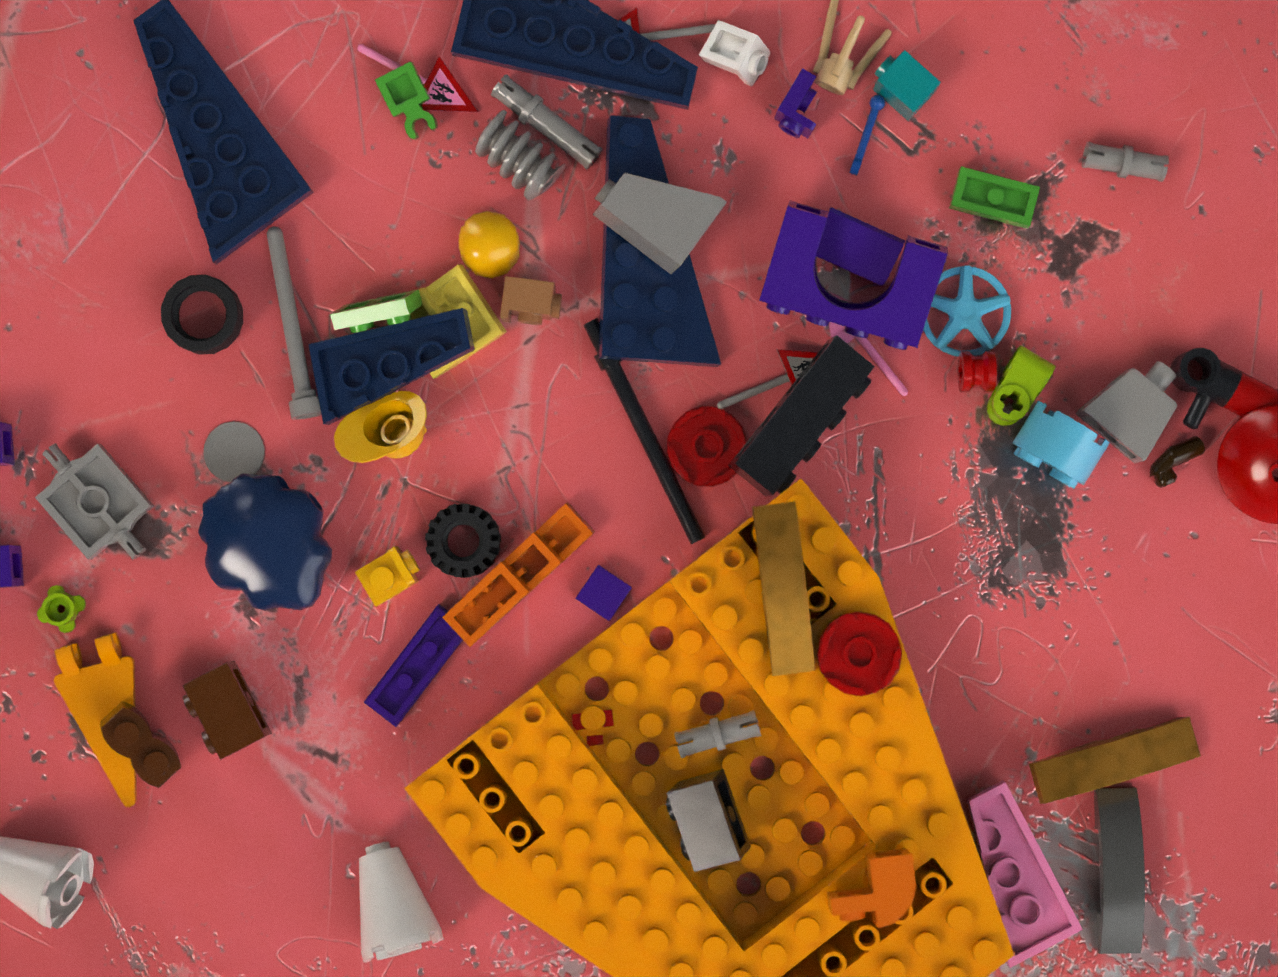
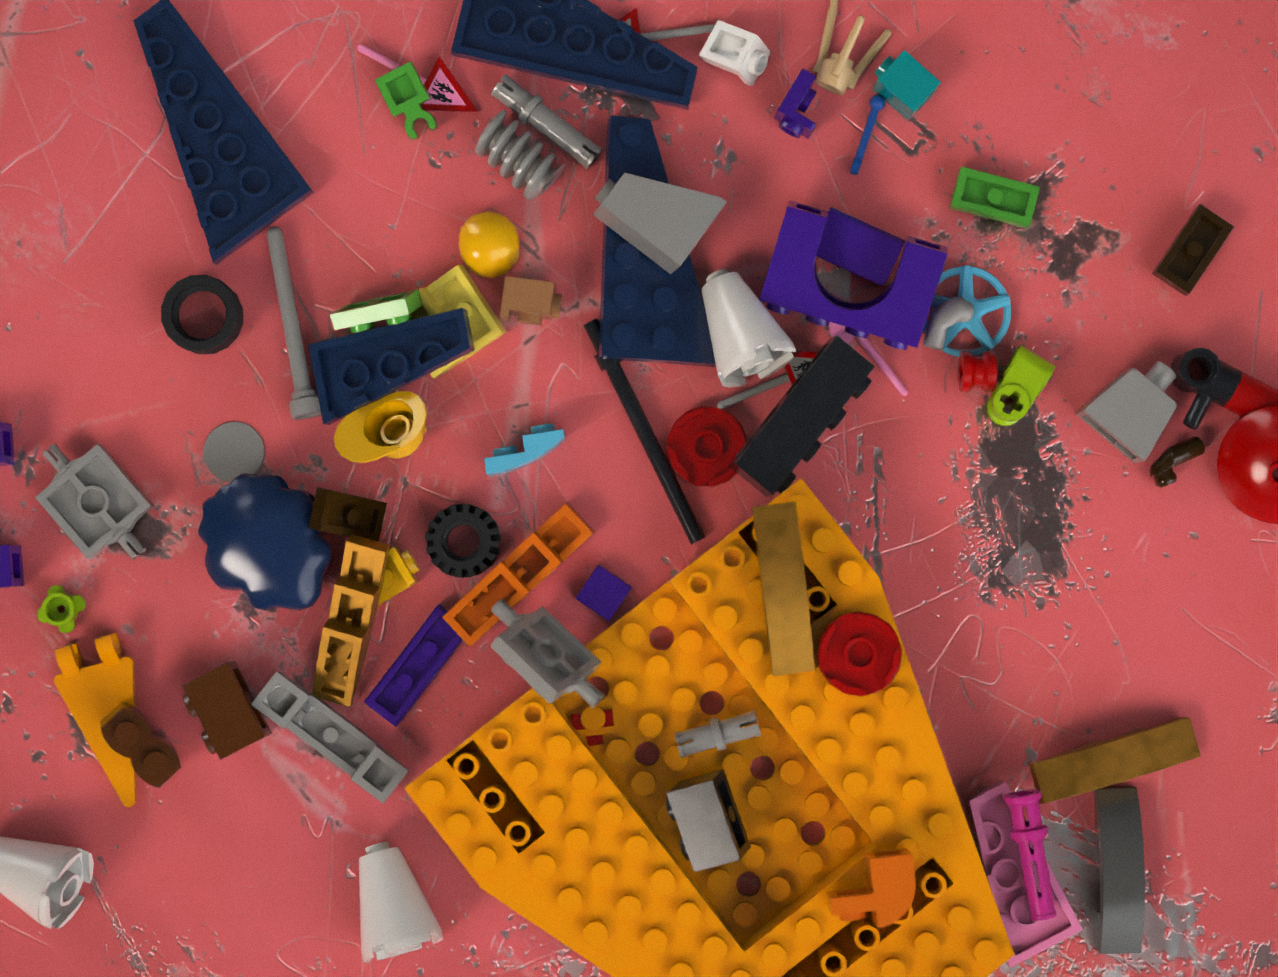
medium azure brick [1012,401,1110,489] -> none
light grey pin [1082,142,1169,182] -> none
none -> light grey slope [251,671,409,804]
none -> dark brown plate [308,487,387,542]
none -> pearl gold slope [312,534,391,707]
none -> medium azure slope [484,424,566,477]
none -> light grey plate [490,598,604,708]
none -> white cone [702,269,796,388]
none -> light grey arm [923,297,974,350]
none -> dark pink pin [1003,789,1057,920]
none -> dark brown plate [1151,204,1234,296]

